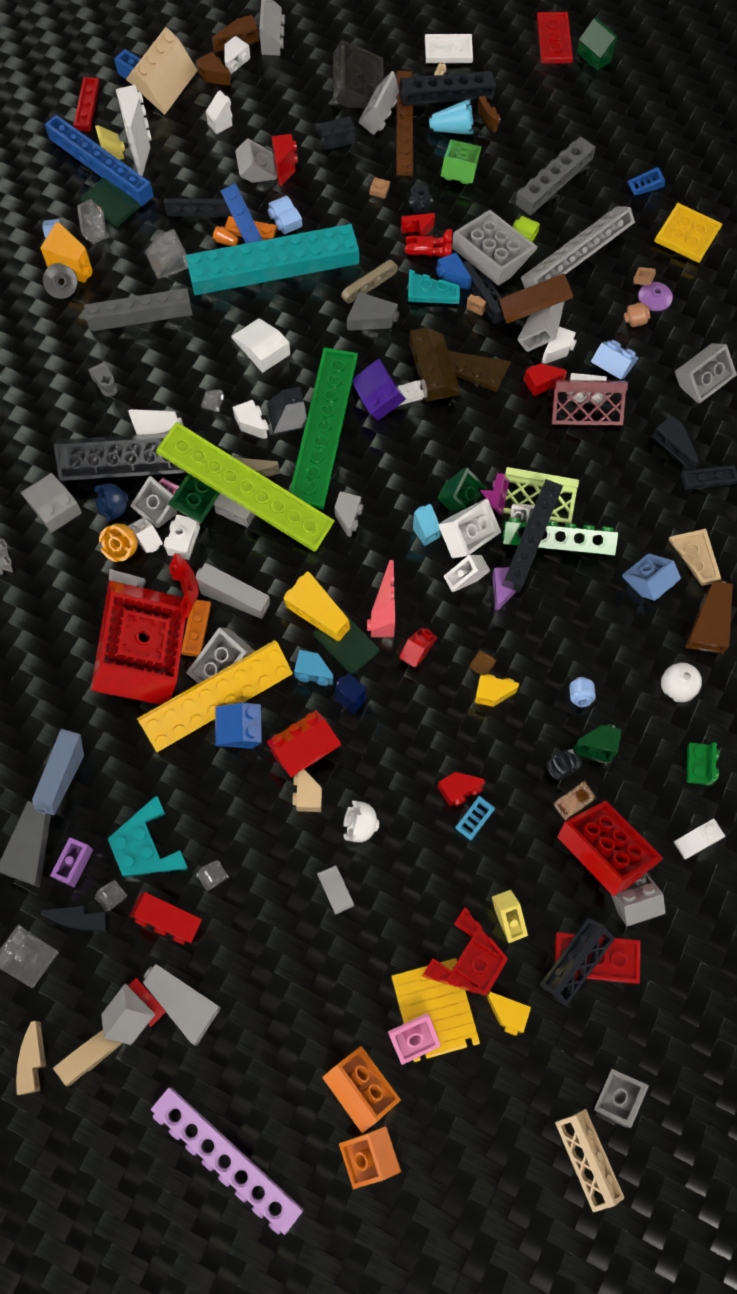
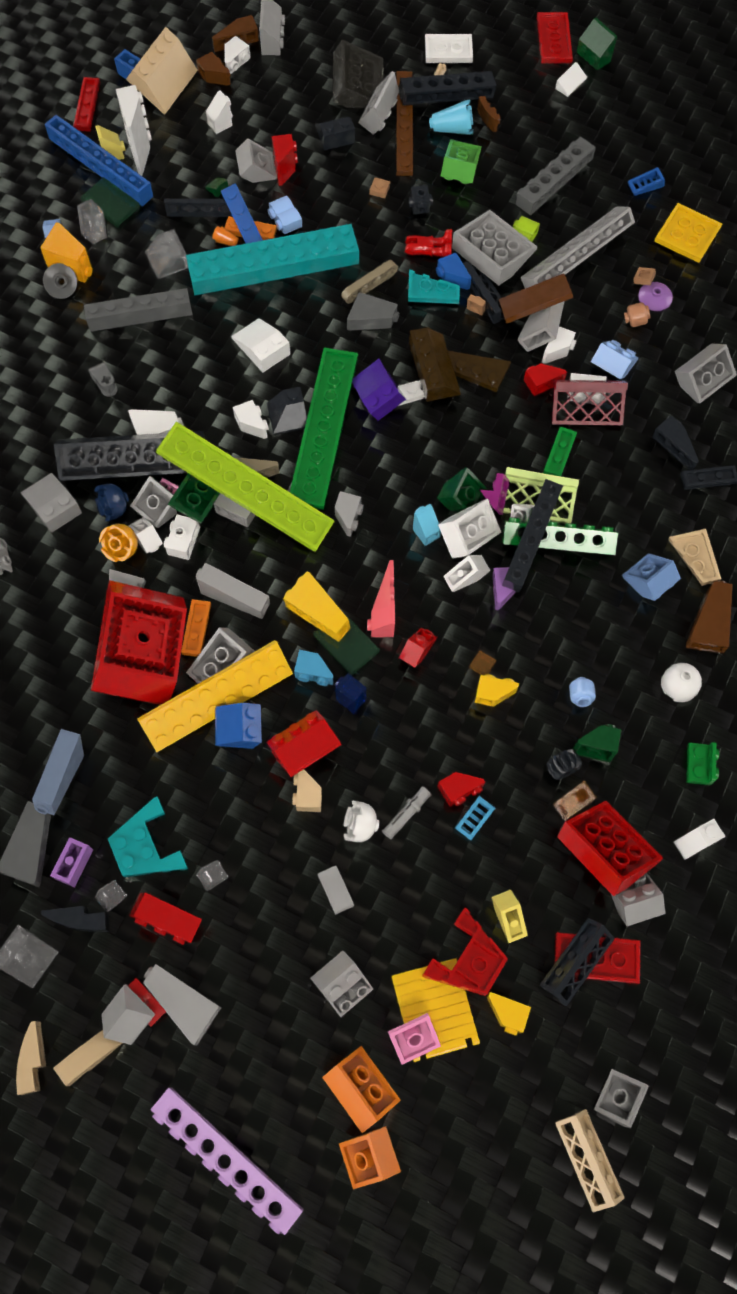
red slope [169,553,199,618] -> none
clear slope [201,390,223,411] -> none
red slope [401,213,435,236] -> none
none -> dark green slope [205,178,228,197]
none -> light grey slope [311,951,373,1017]
none -> light grey pin [382,786,431,840]
none -> green plate [543,427,577,477]
none -> white slope [555,62,587,97]

